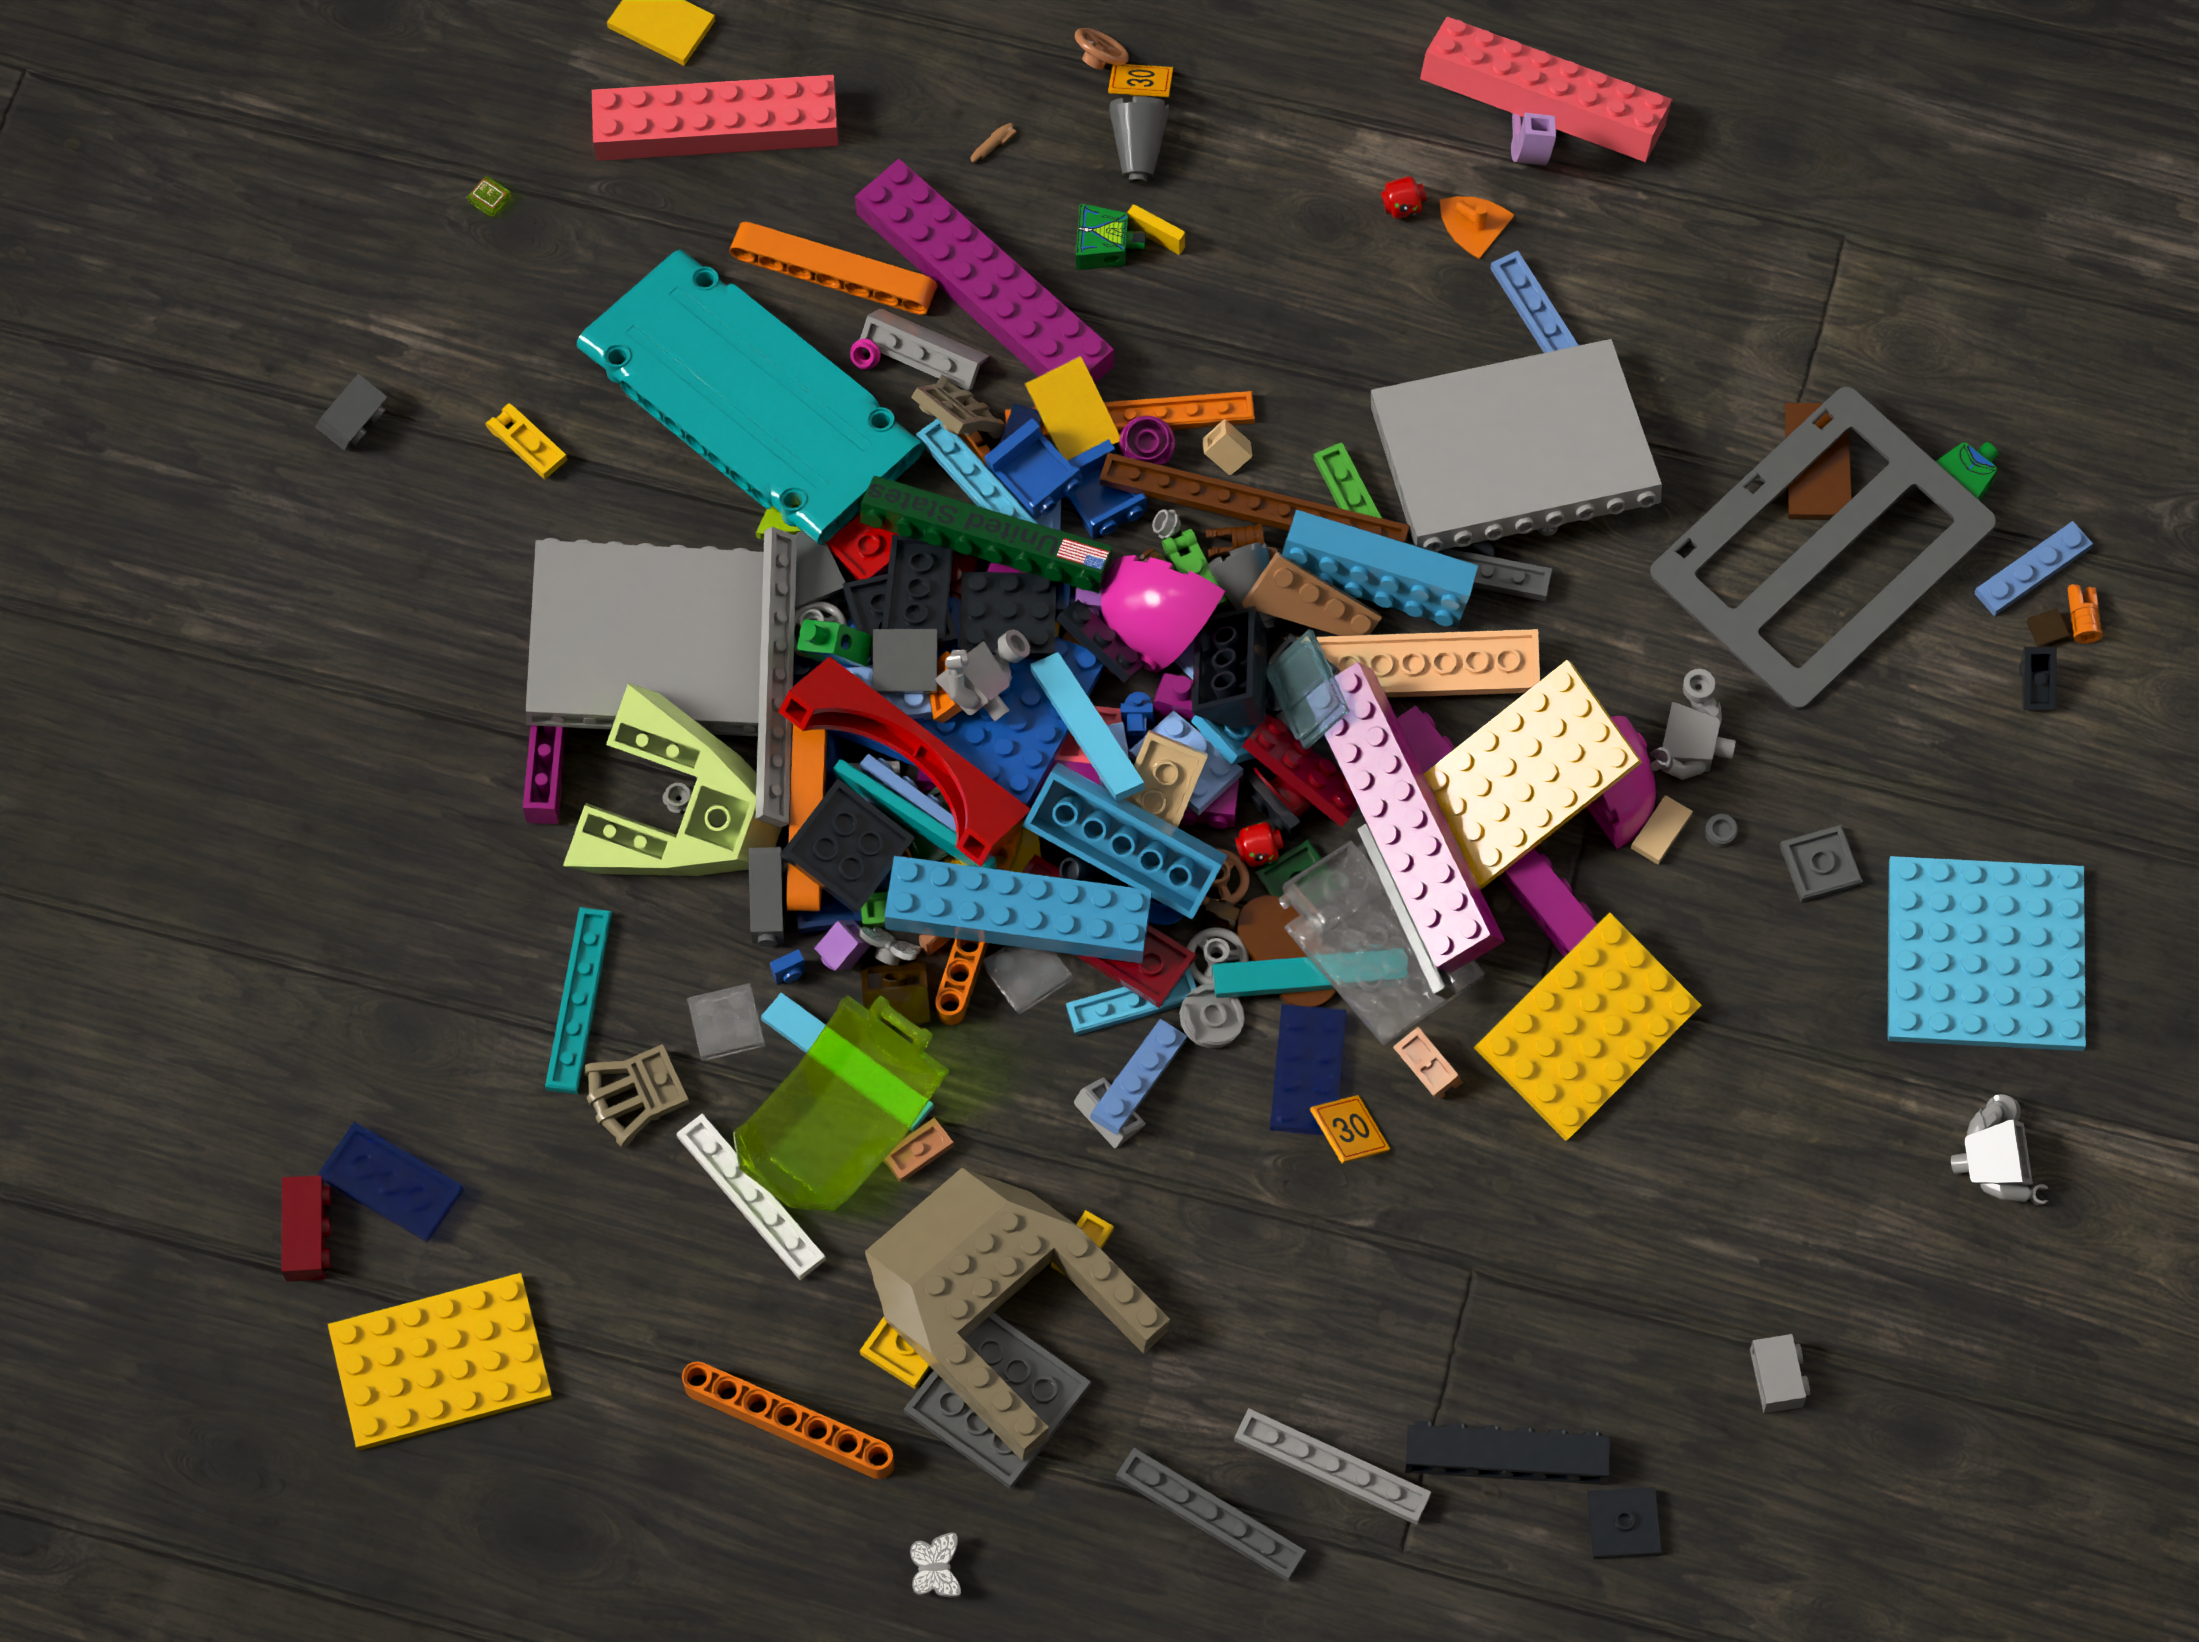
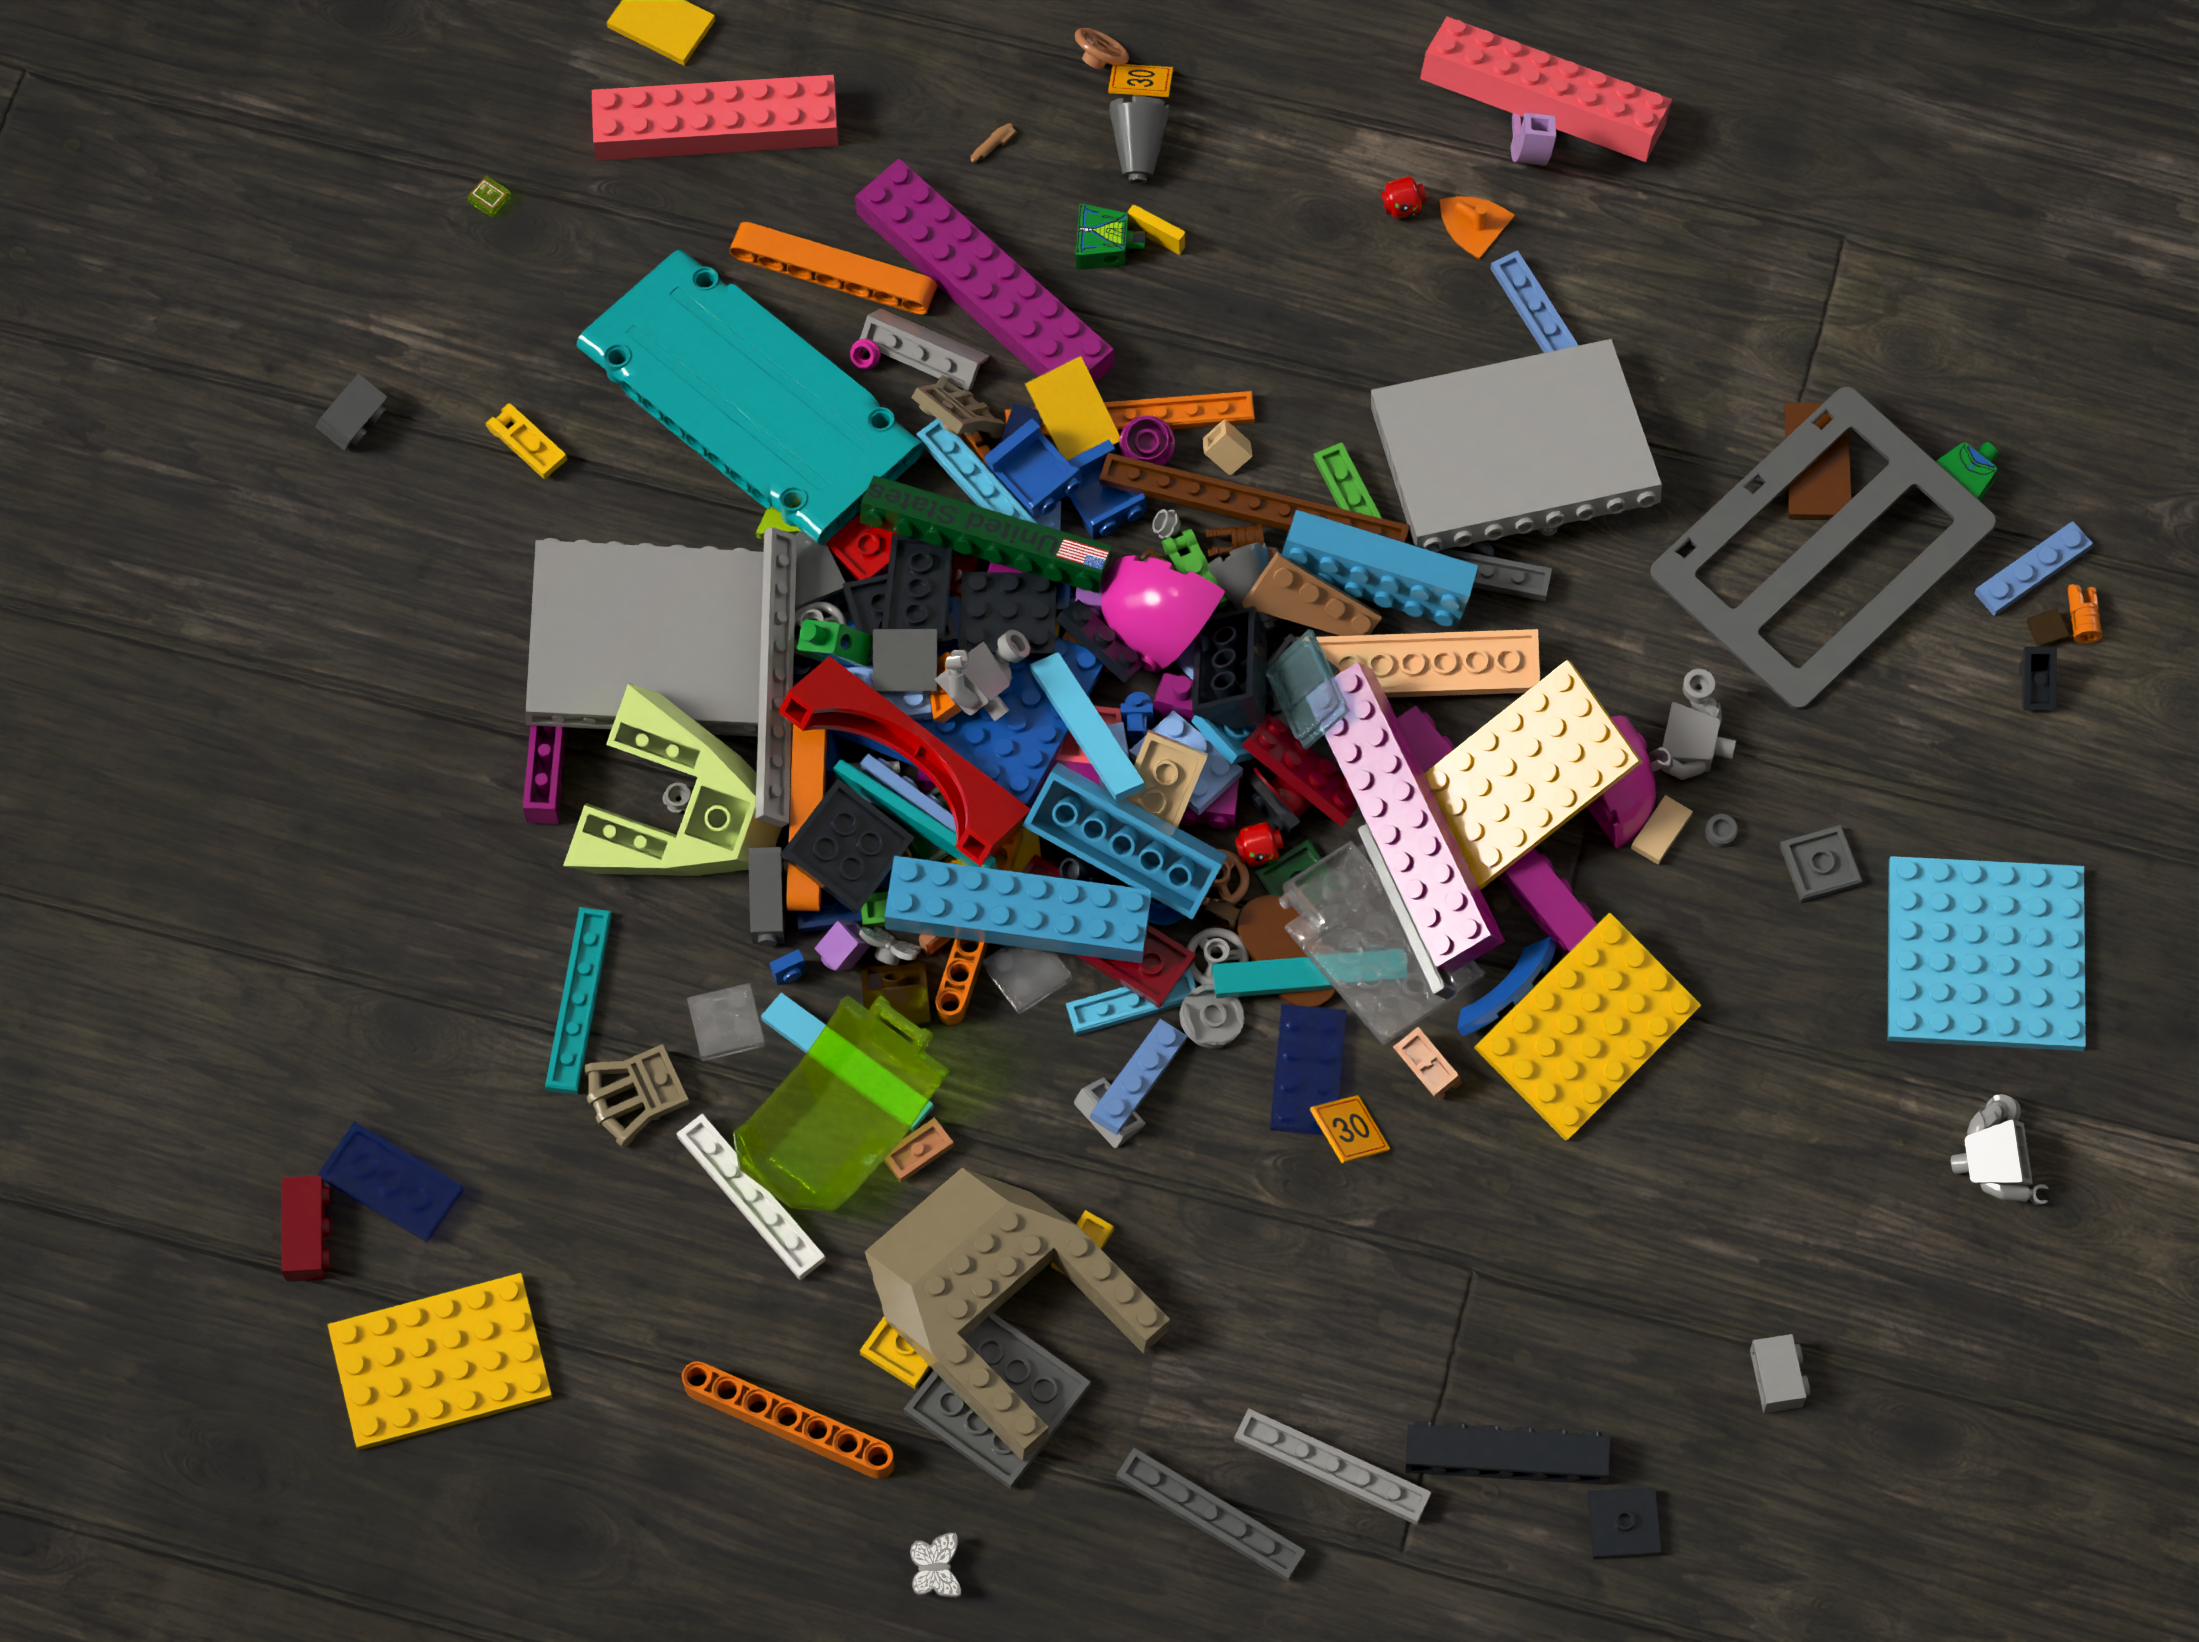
none -> blue tile [1457,937,1557,1036]

